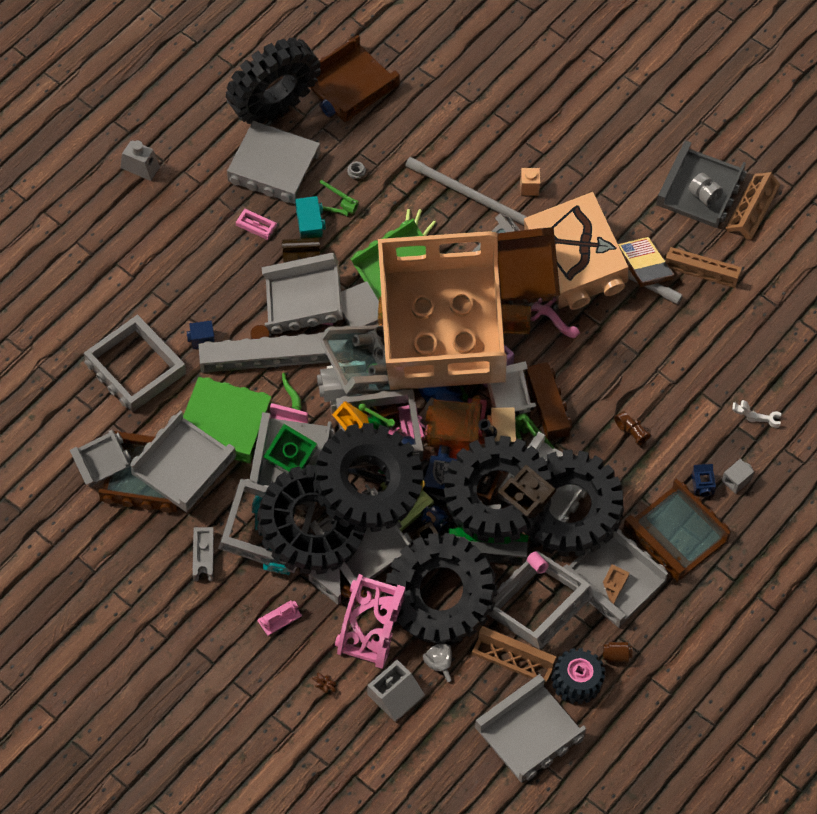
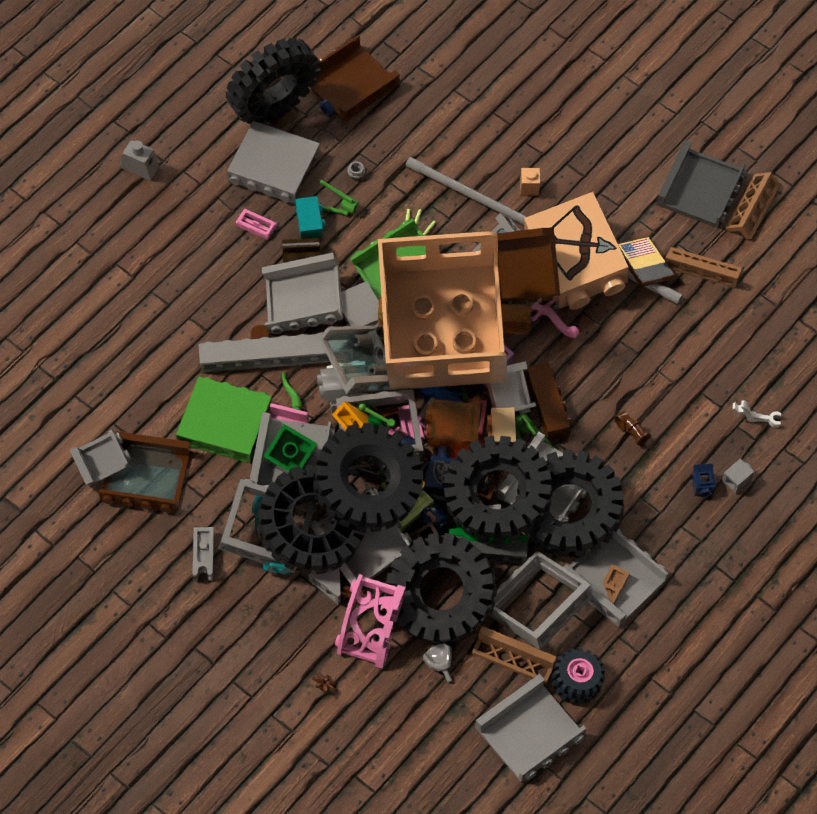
light grey window [84,314,186,413] -> none
light grey panel [130,410,236,512] -> none
dark blue brick [186,320,215,349] -> none
bright pink hinge [257,600,302,636] -> none
light grey slope [367,660,425,722] -> none
black pin [478,419,497,439] -> none
dark brown brick [498,465,556,518] -> none
bright pink hinge [527,552,549,574] -> none
reddish brown brick [603,642,632,662] -> none
panel [623,478,731,582] -> none
light grey wheel [688,173,723,207] -> none

